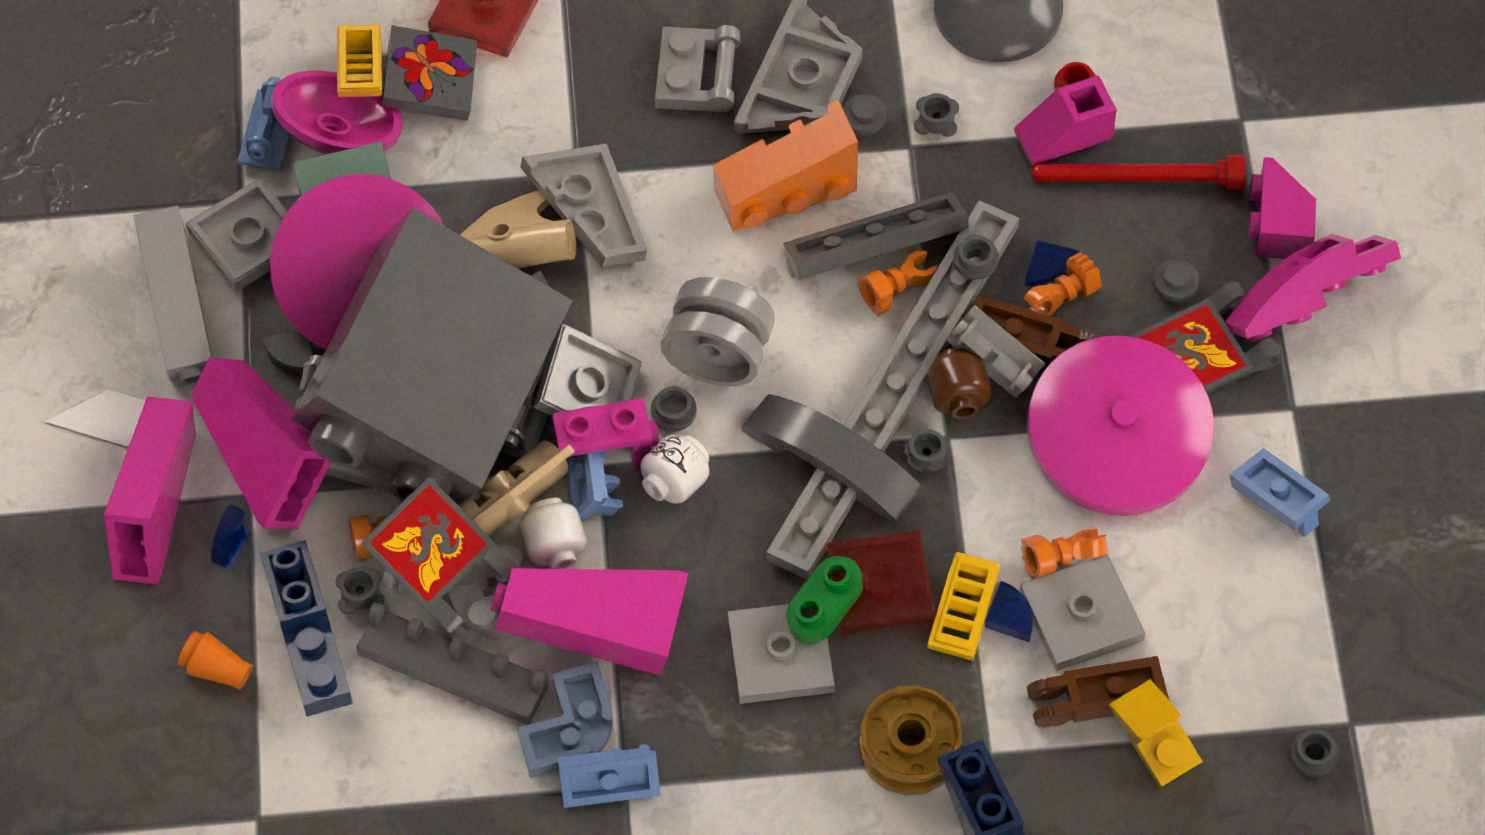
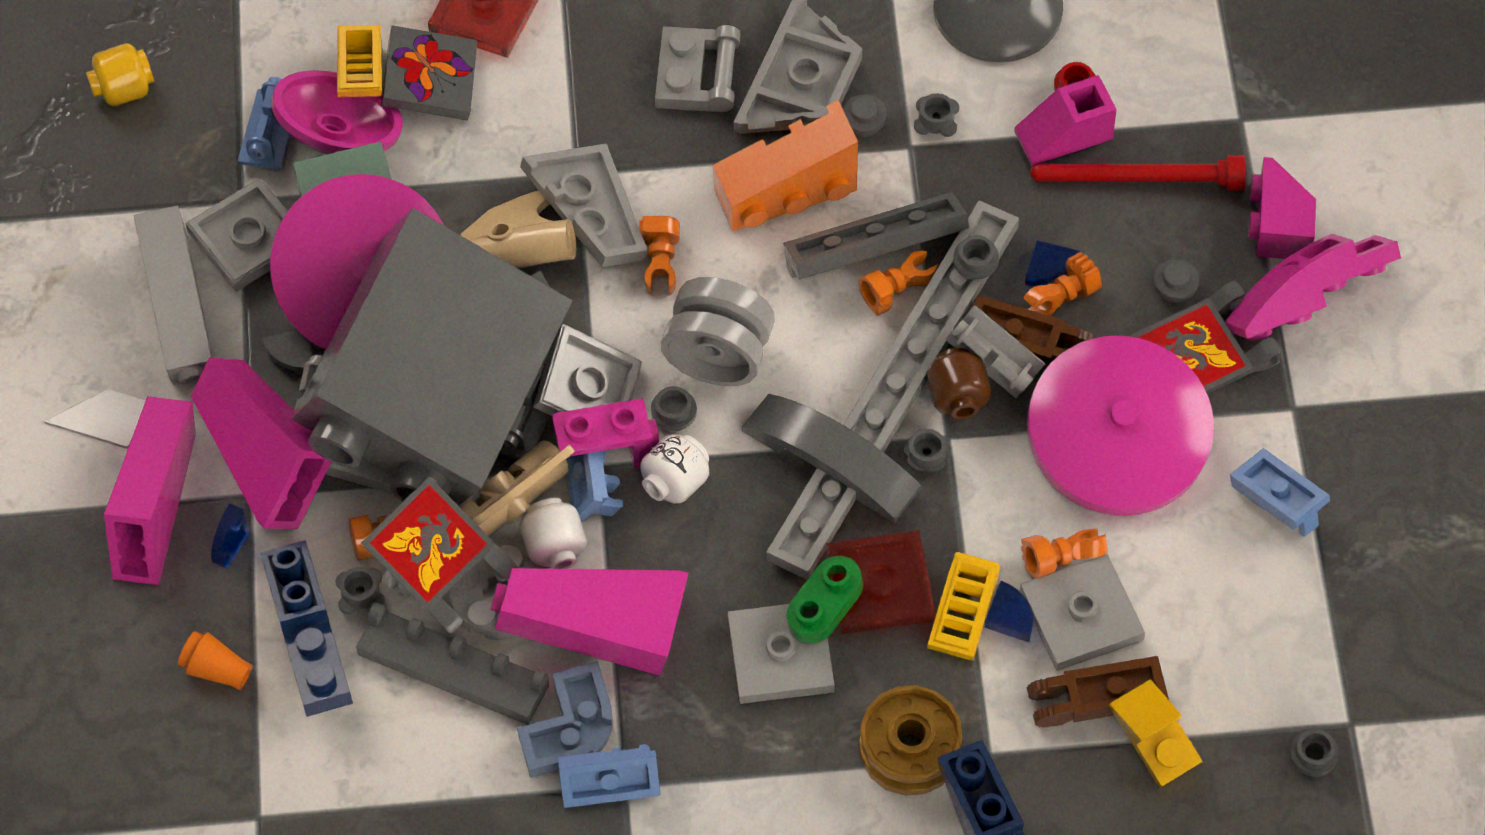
none -> yellow head [86,43,154,107]
none -> orange piece [639,216,680,295]

